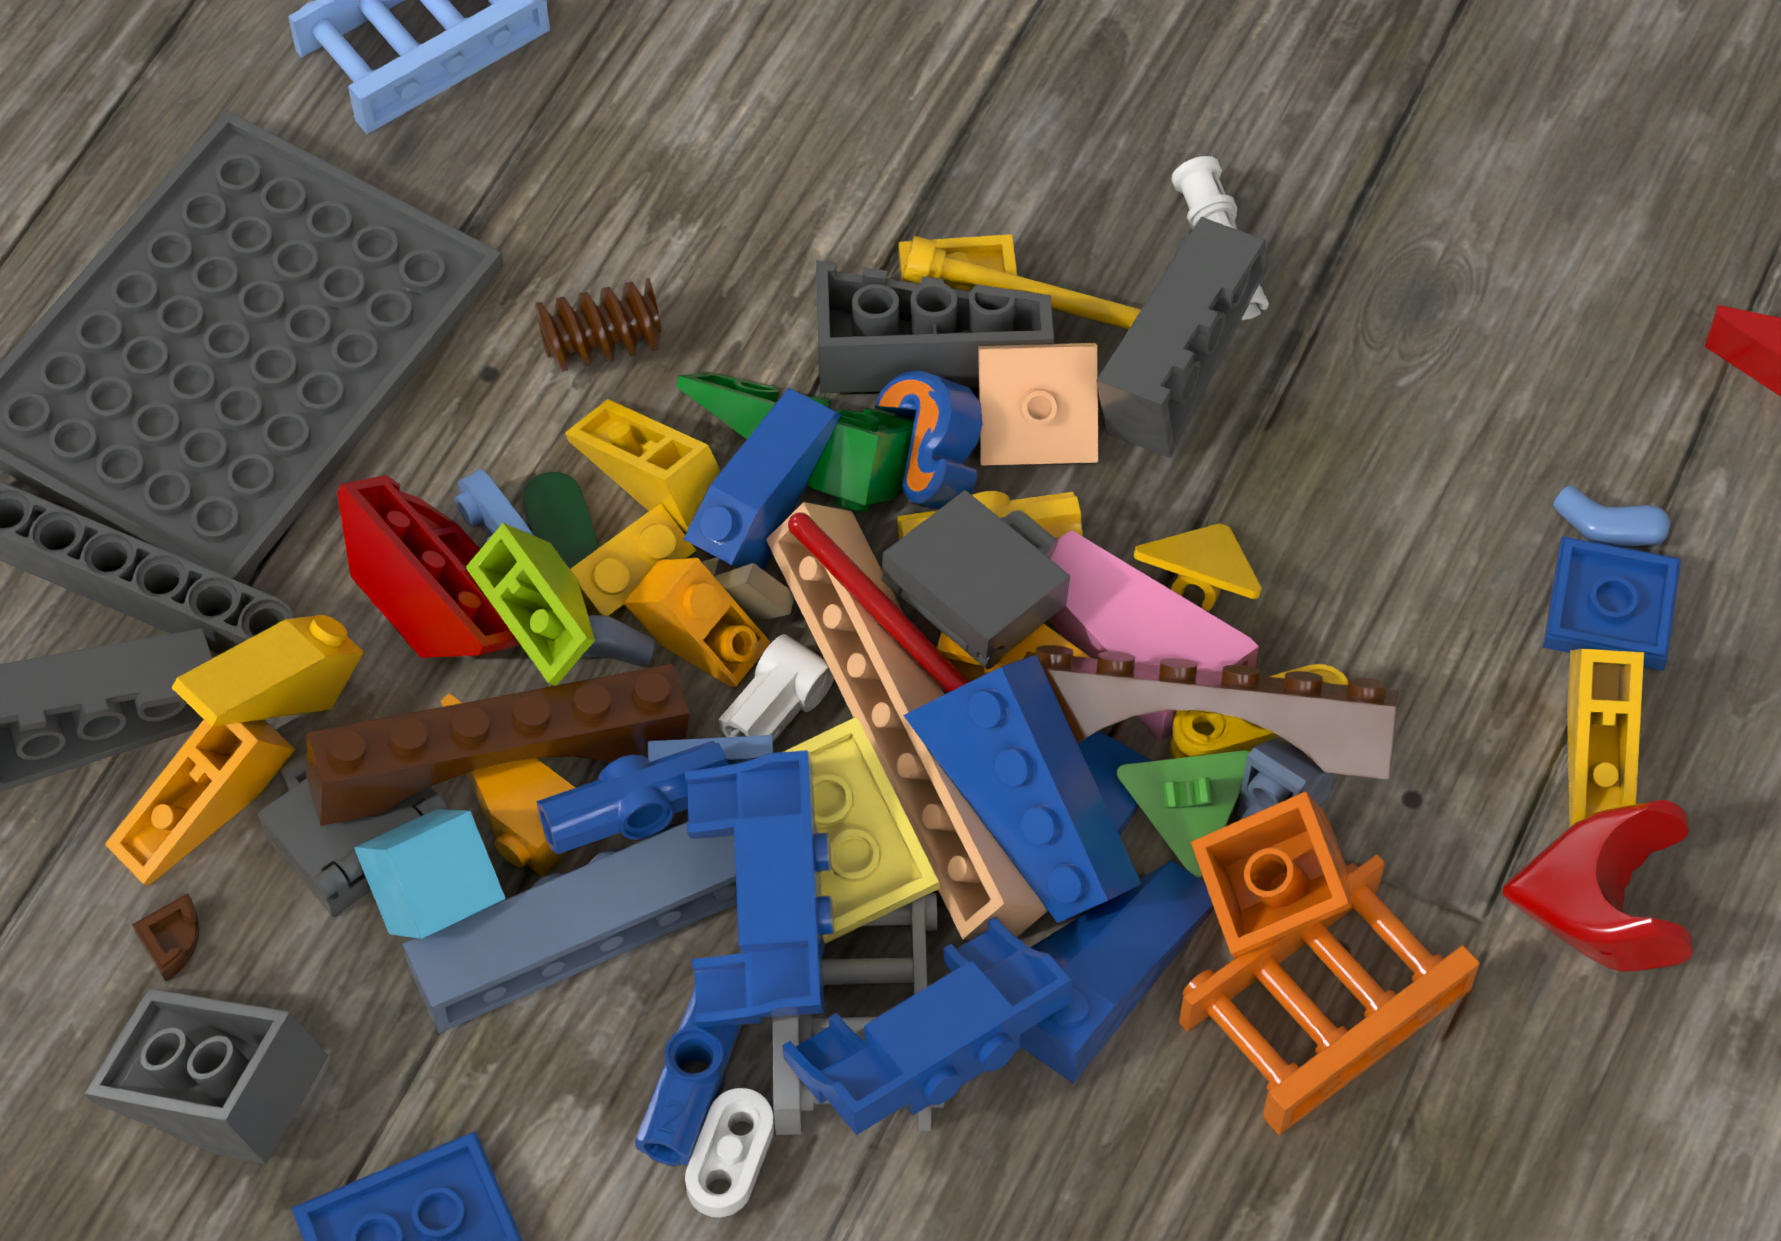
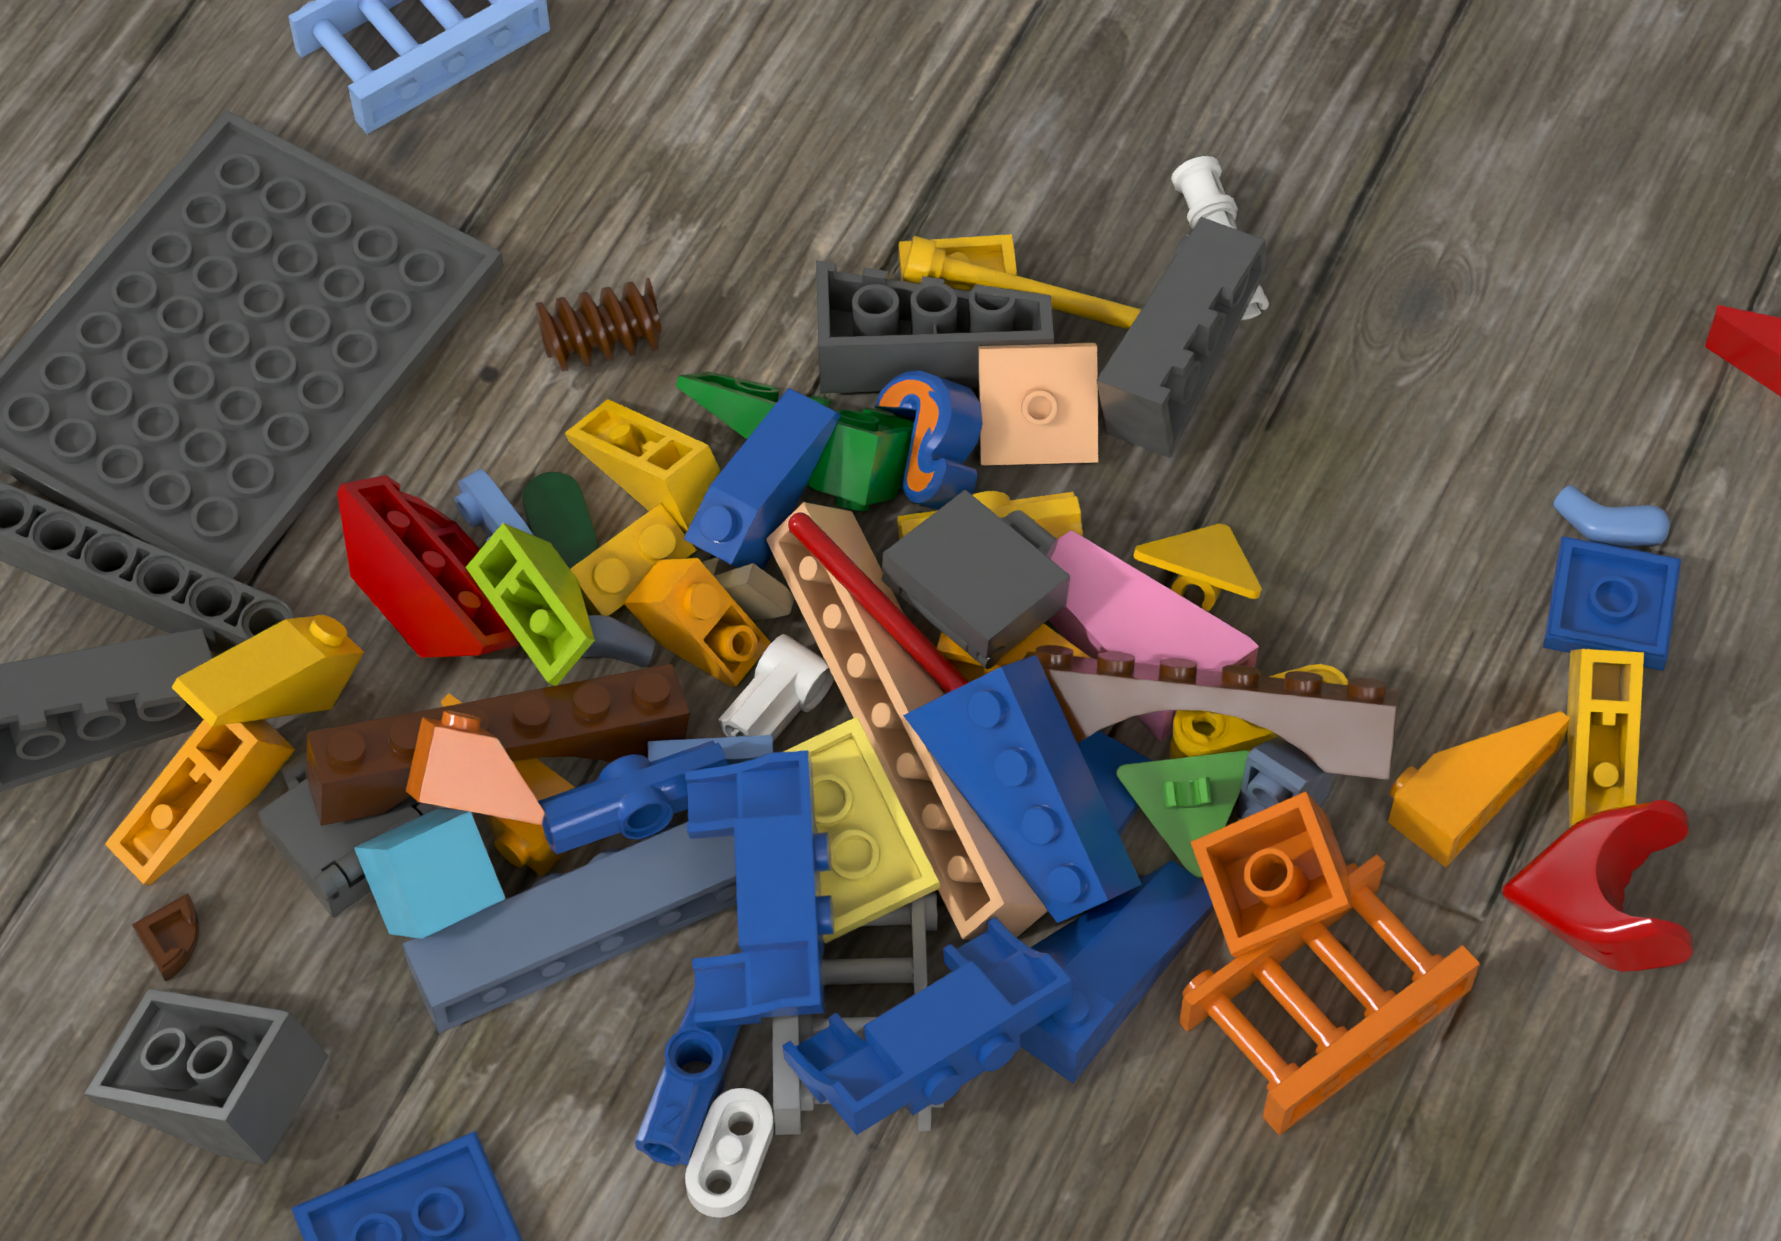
none -> slope [406,711,545,825]
none -> light orange slope [1388,711,1570,868]

